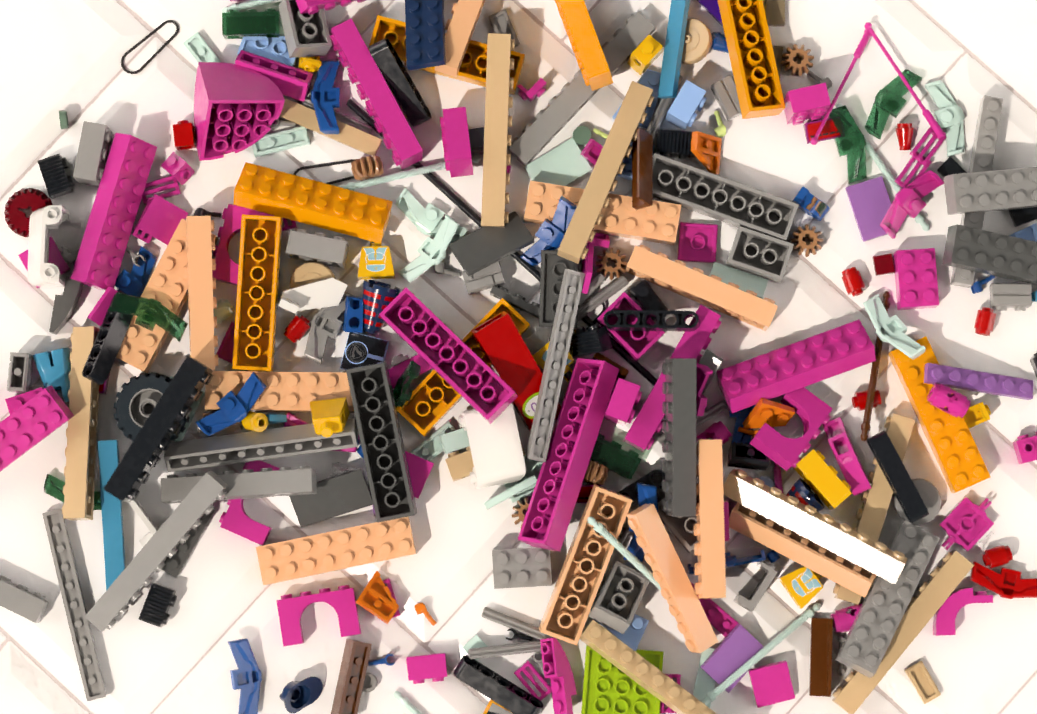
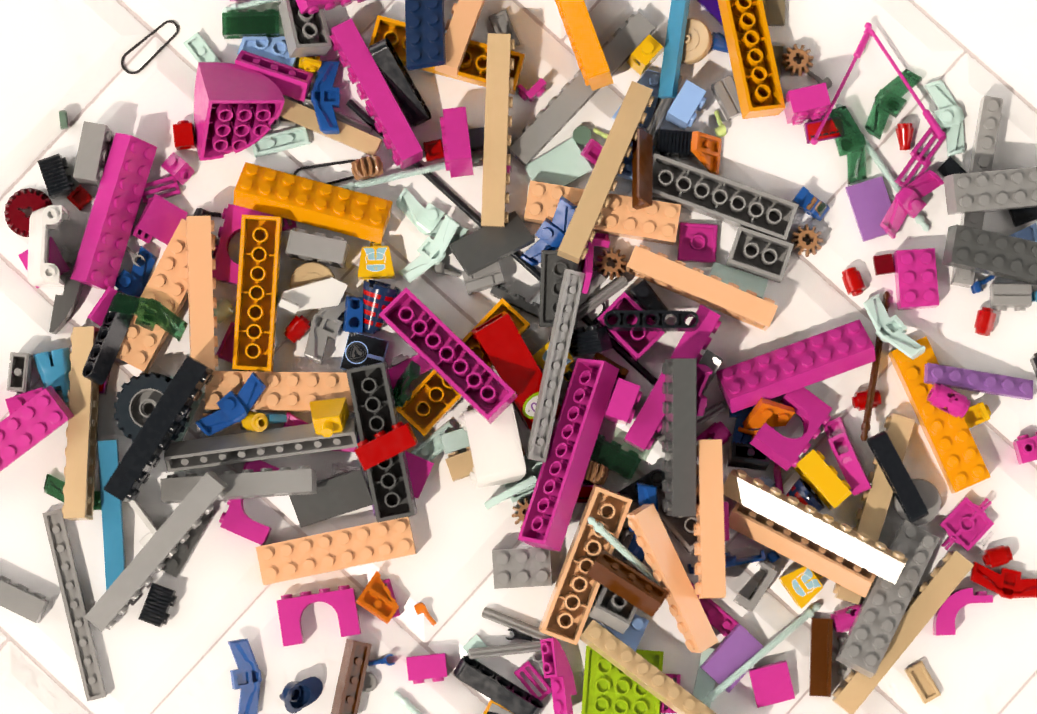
none -> red tile [66,184,94,211]
none -> red brick [354,421,418,471]
none -> red tile [423,139,444,162]
none -> reddish brown panel [587,549,668,617]

